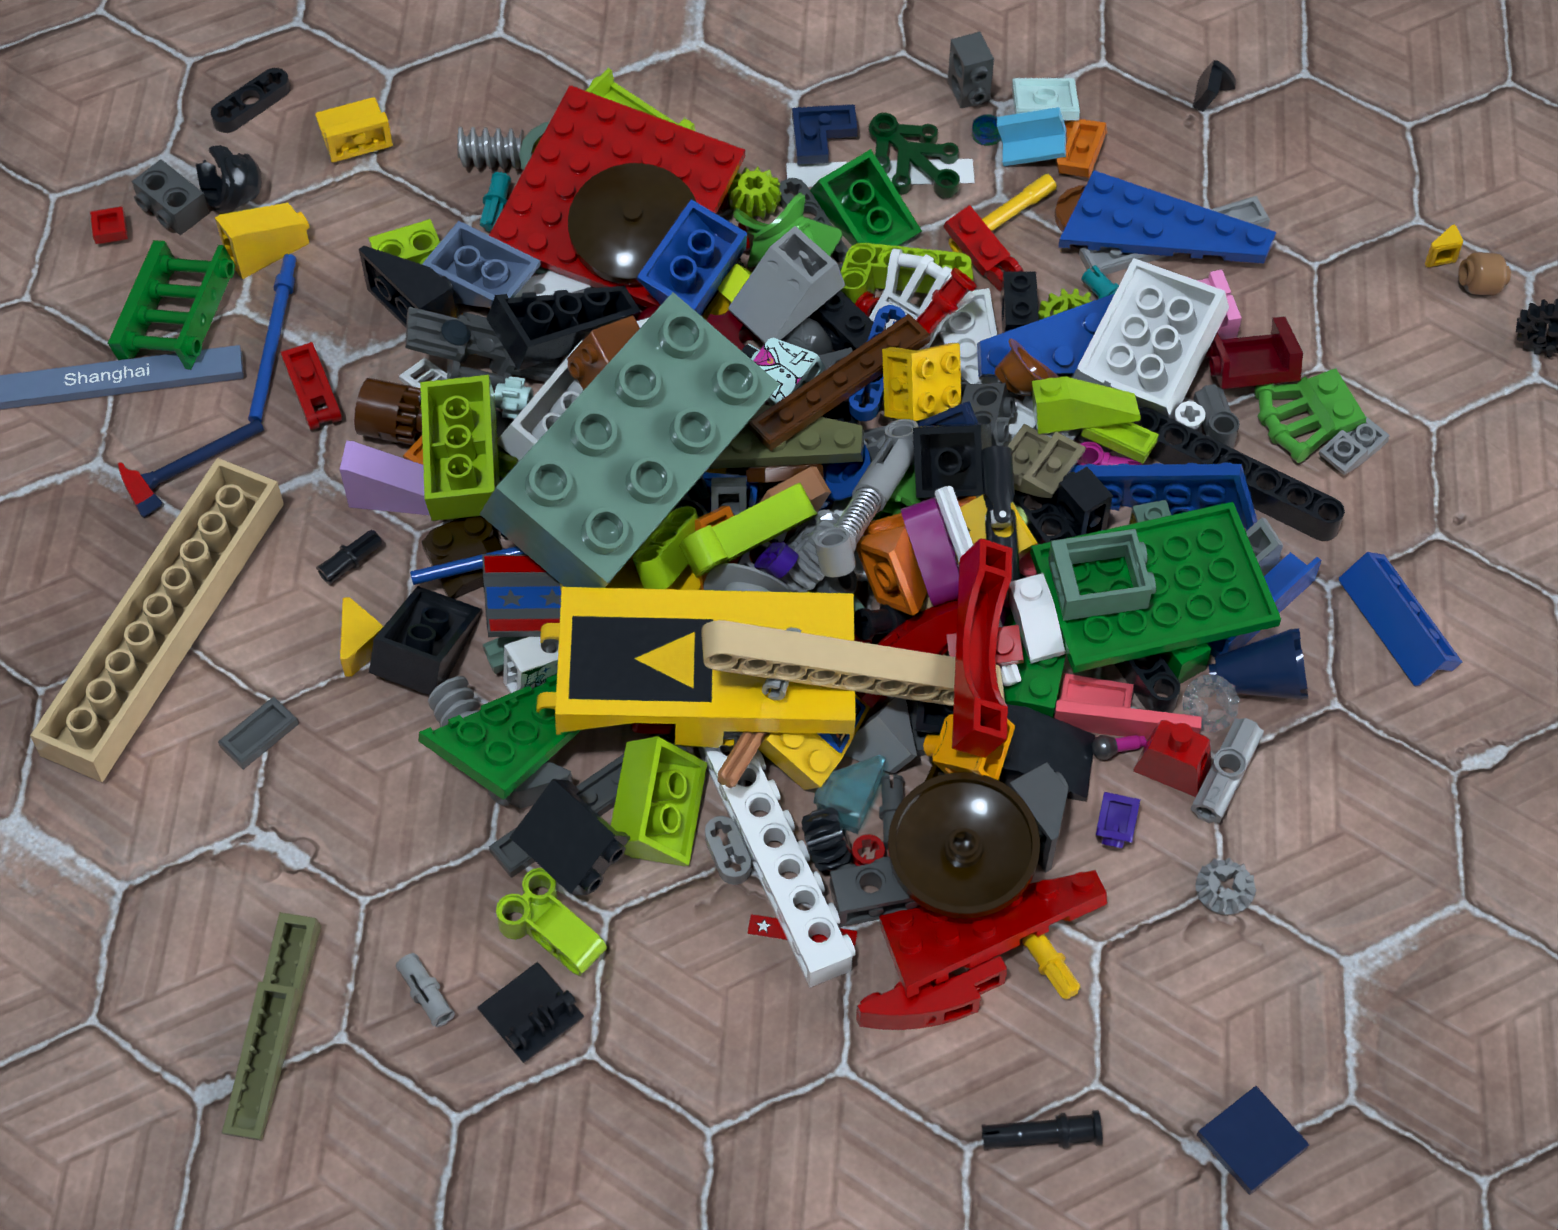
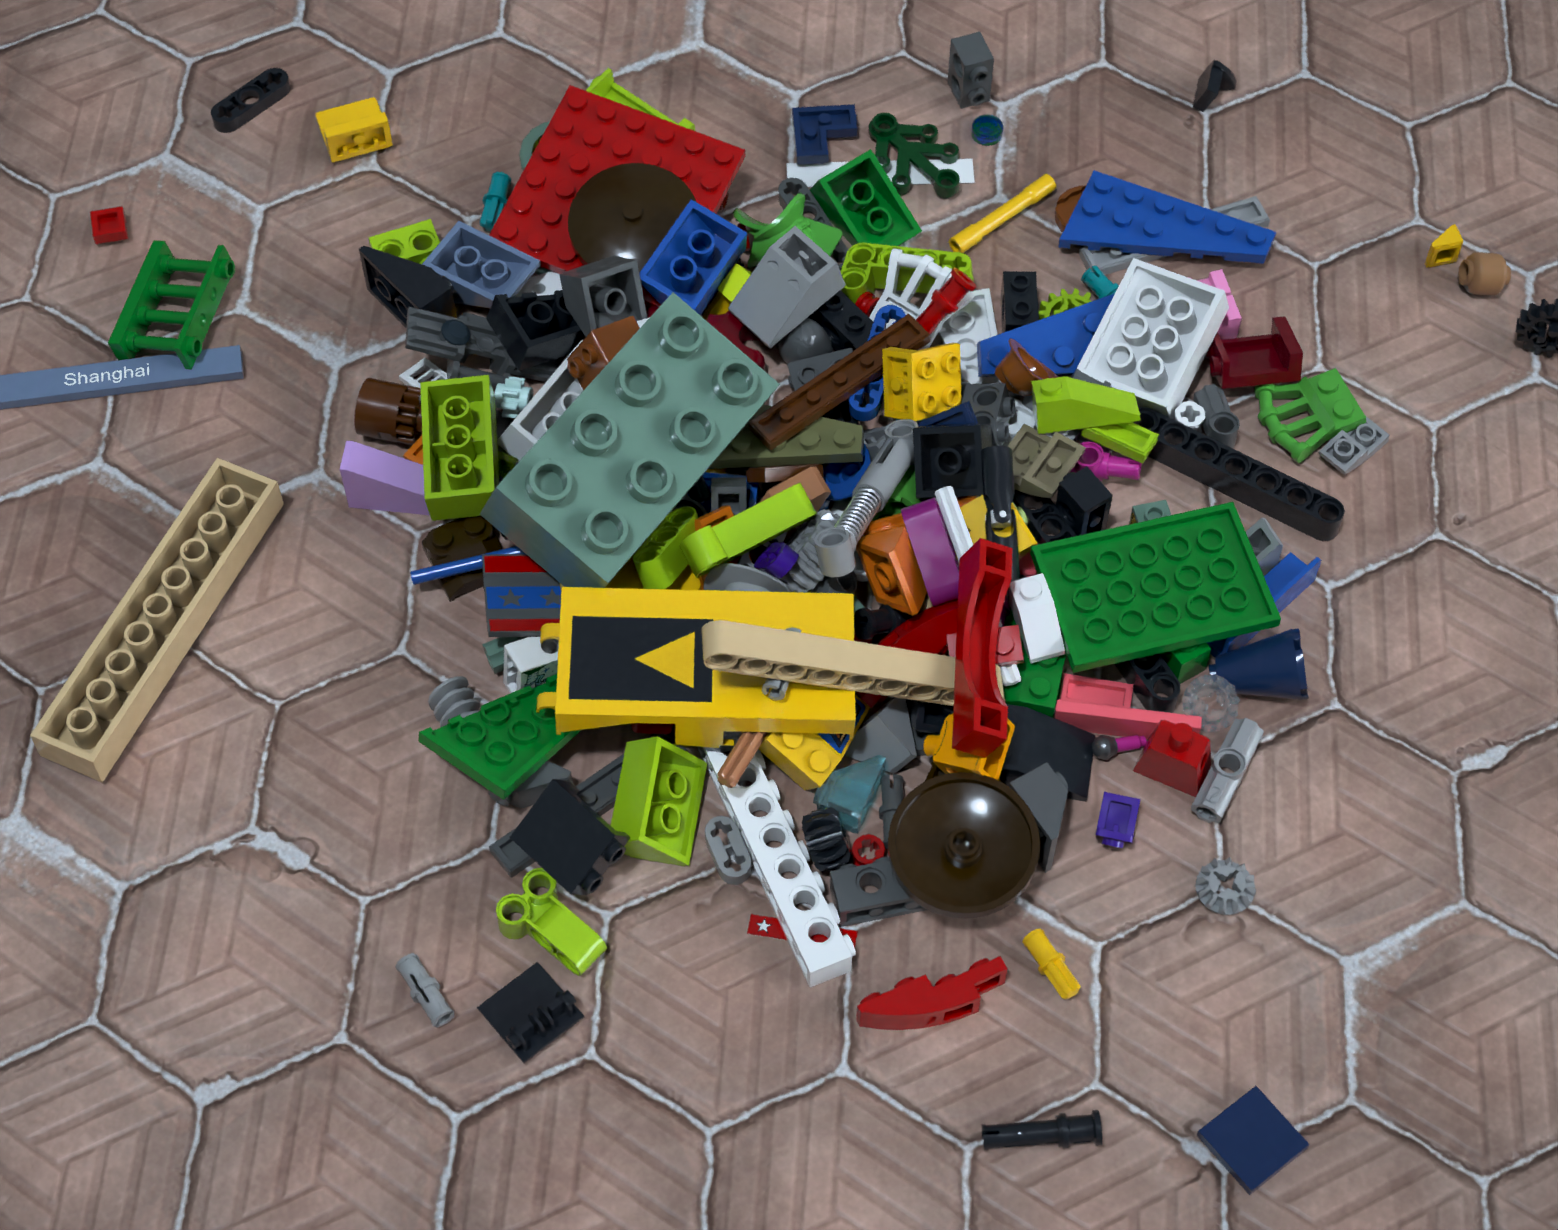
dark blue piece [118,419,264,517] -> none
dark grey brick [132,159,209,236] -> none
black helmet [196,145,262,213] -> none
yellow slope [215,202,310,279] -> none
dark grey tile [218,696,299,770] -> none
olive slope [222,912,322,1141] -> none
blue bar [248,254,297,422] -> none
red plate [281,342,342,431] -> none
black axle [316,530,382,585] -> none
yellow slope [340,597,384,677] -> none
black slope [369,586,482,695] -> none
light grey piece [457,127,524,169] -> none
lime gear [727,166,781,220] -> none
light aqua torso [742,338,826,406] -> none
red wing [879,870,1107,999] -> none
red hinge [943,205,1024,292] -> none
medium azure panel [997,107,1066,166] -> none
light aqua plate [1012,78,1080,121] -> none
sand green window [1048,529,1156,621] -> none
blue wing [1051,463,1258,531] -> none
orange wing [1056,119,1107,178] -> none
blue panel [1339,552,1462,686] -> none
none -> dark grey slope [559,255,647,337]

